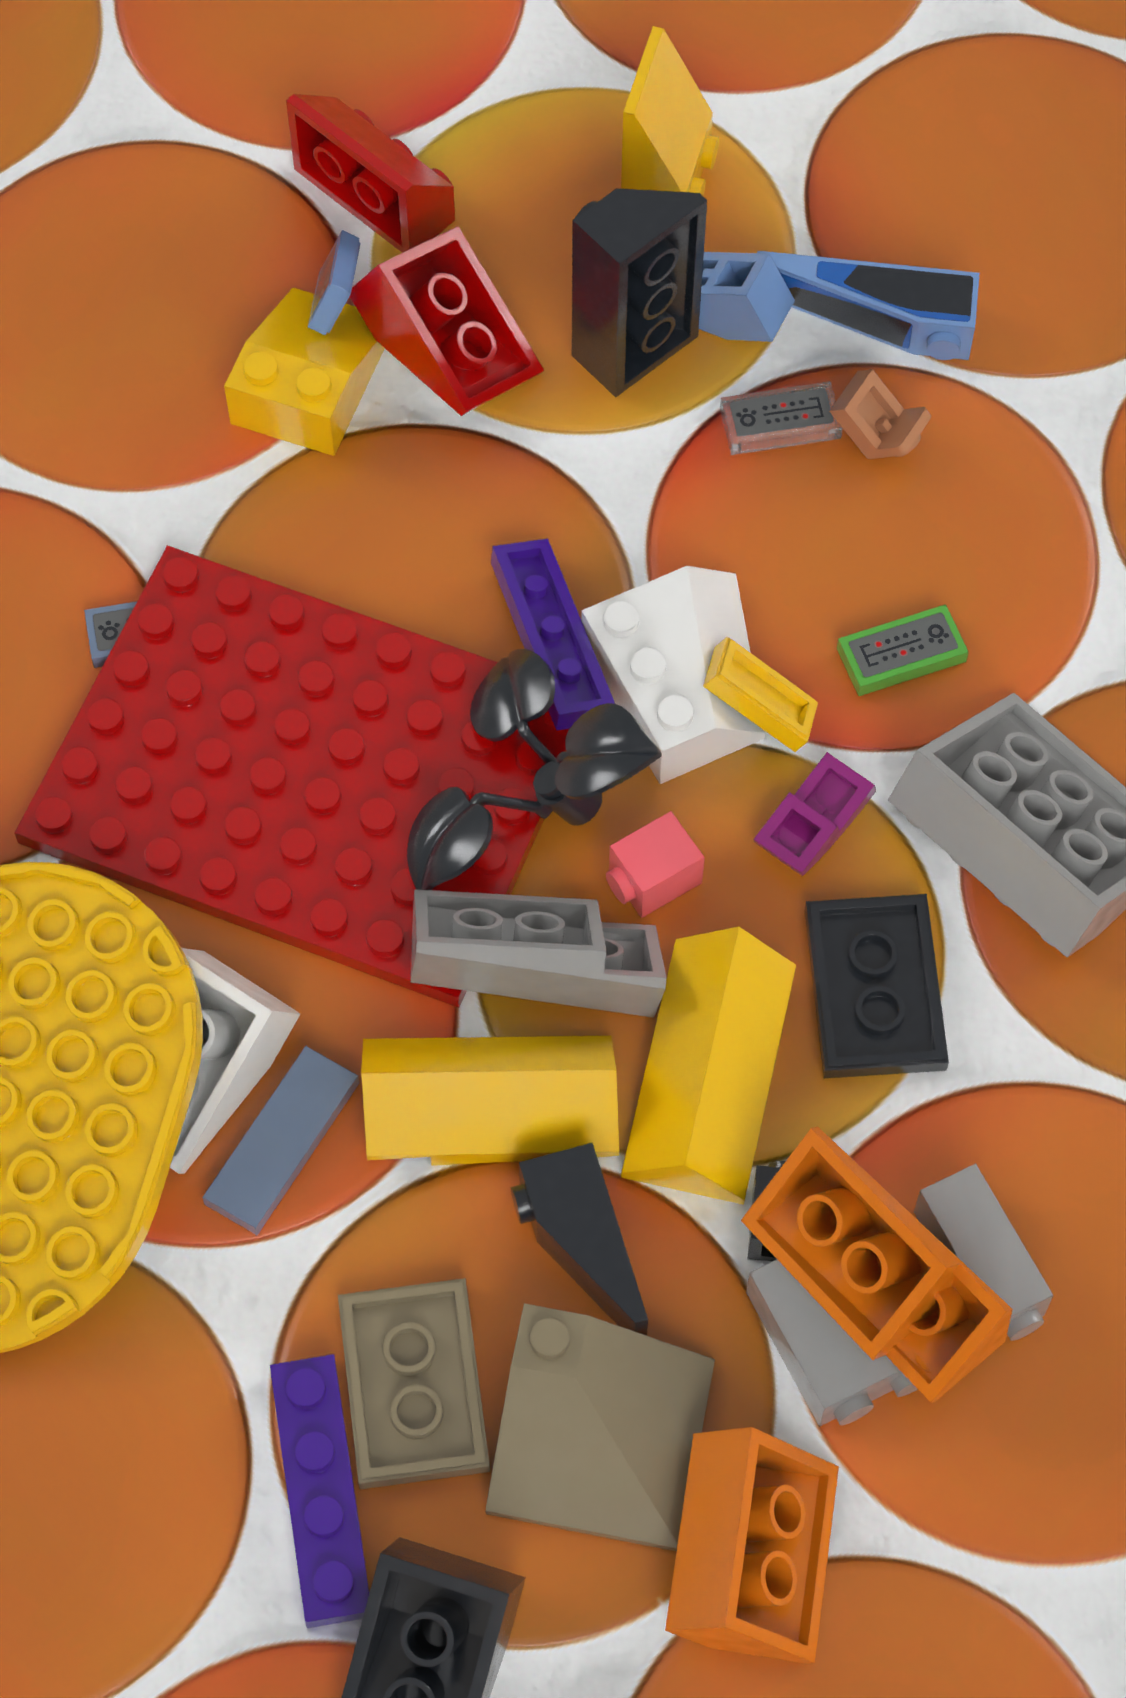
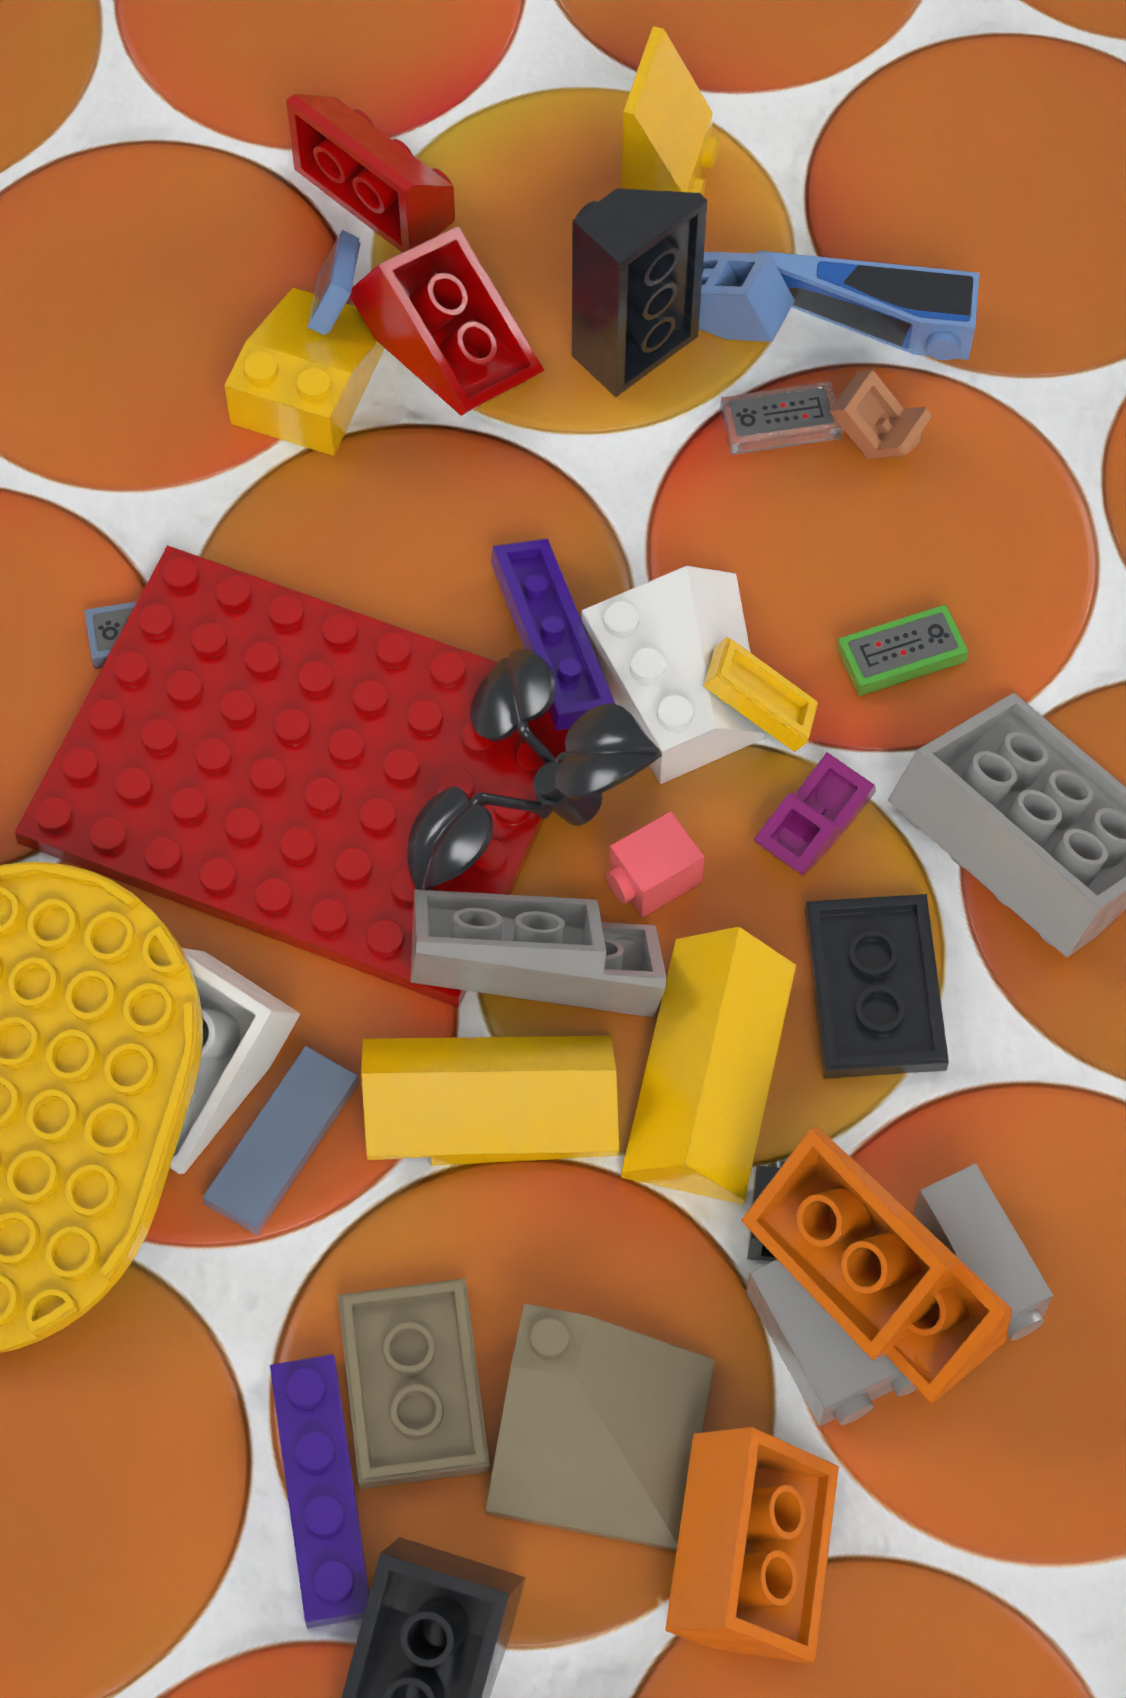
black slope [511,1142,648,1336] -> none

